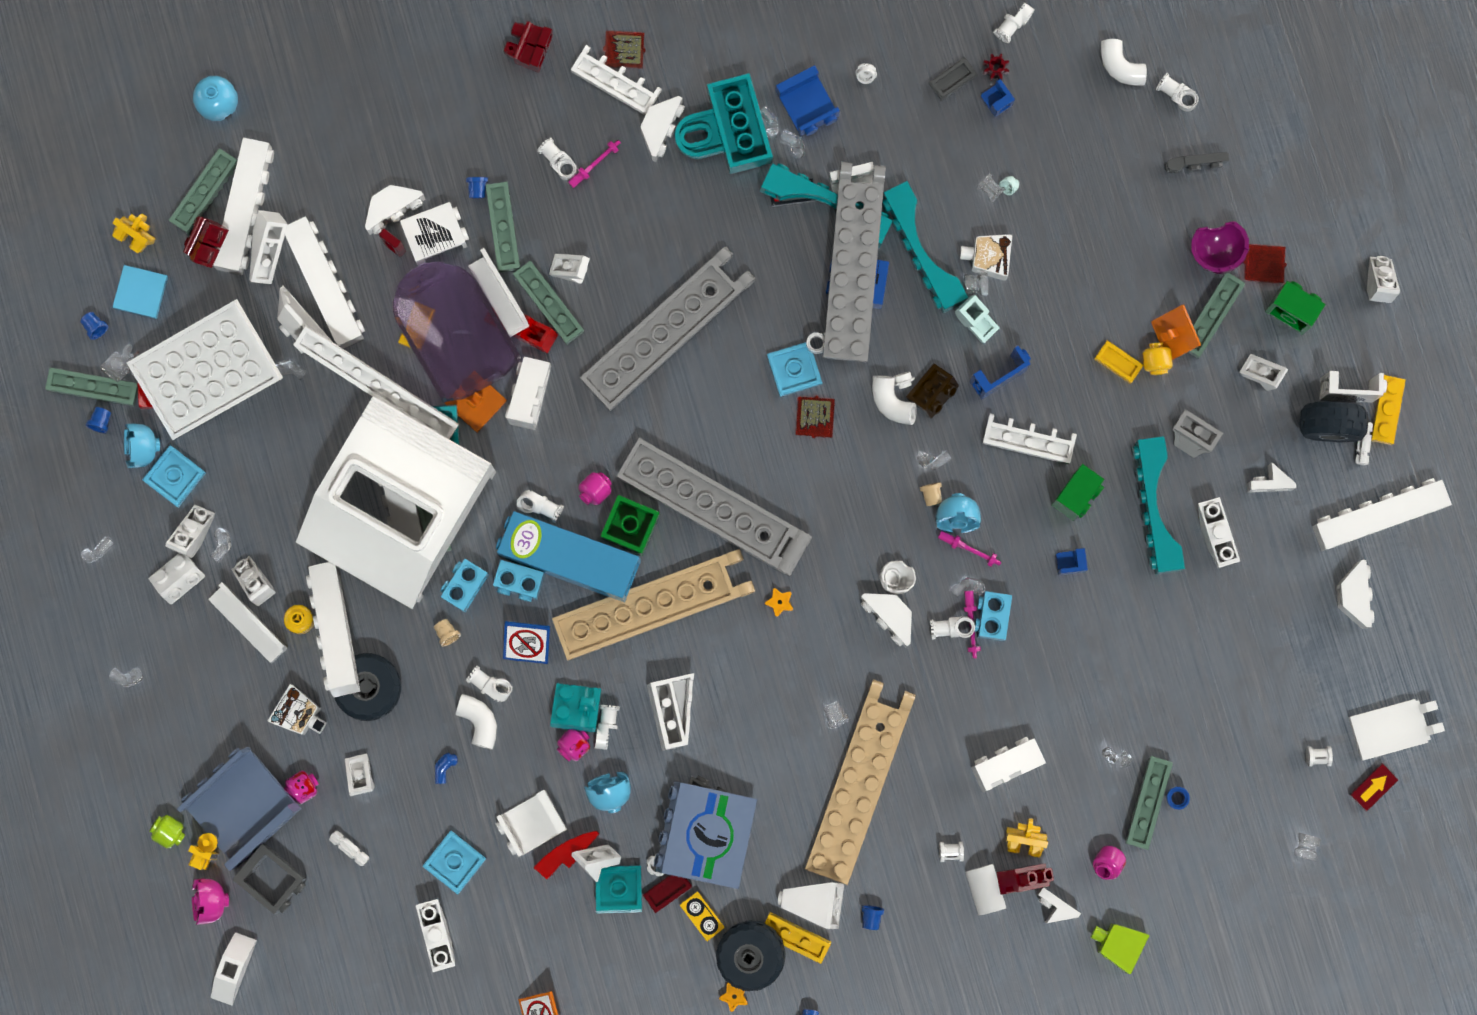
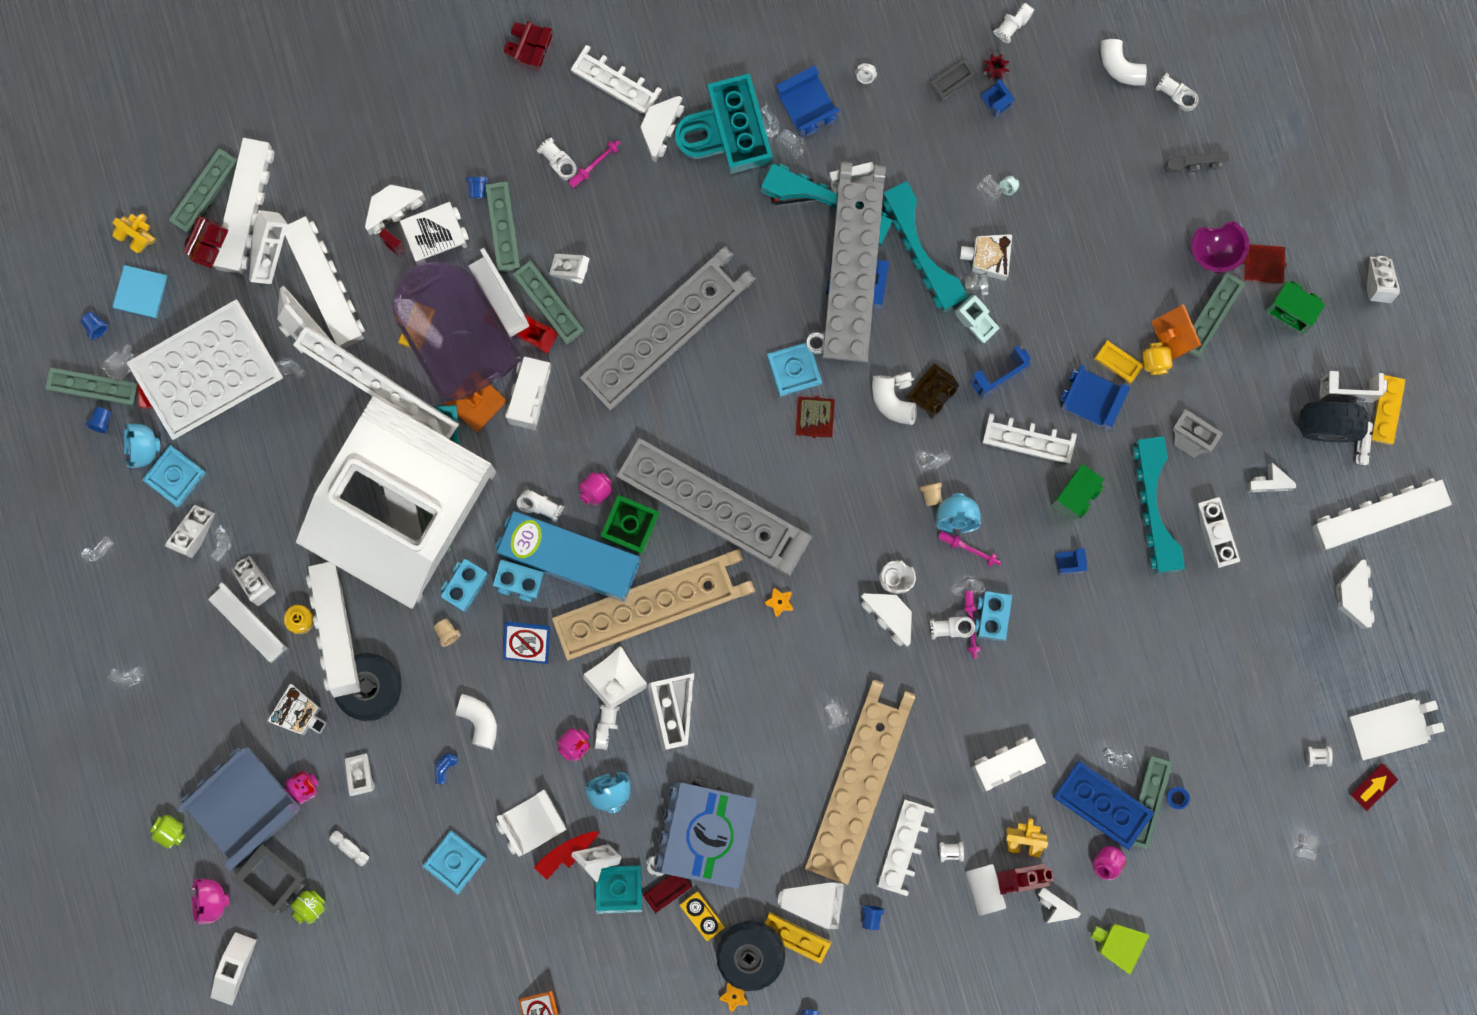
white bracket [148,553,205,604] -> none
yellow hips [188,833,219,870] -> none
medium azure cylinder [193,76,238,121] -> none
white slope [416,899,456,972] -> none
white connector [466,666,512,702] -> none
teal hinge [550,683,601,732] -> none
piece [603,31,646,69] -> none
white slope [1239,354,1288,391] -> none
none -> lime head [291,890,325,924]
none -> white plate [583,646,647,710]
none -> white hinge [877,800,935,896]
none -> blue tile [1053,761,1155,851]
none -> blue panel [1060,365,1130,430]

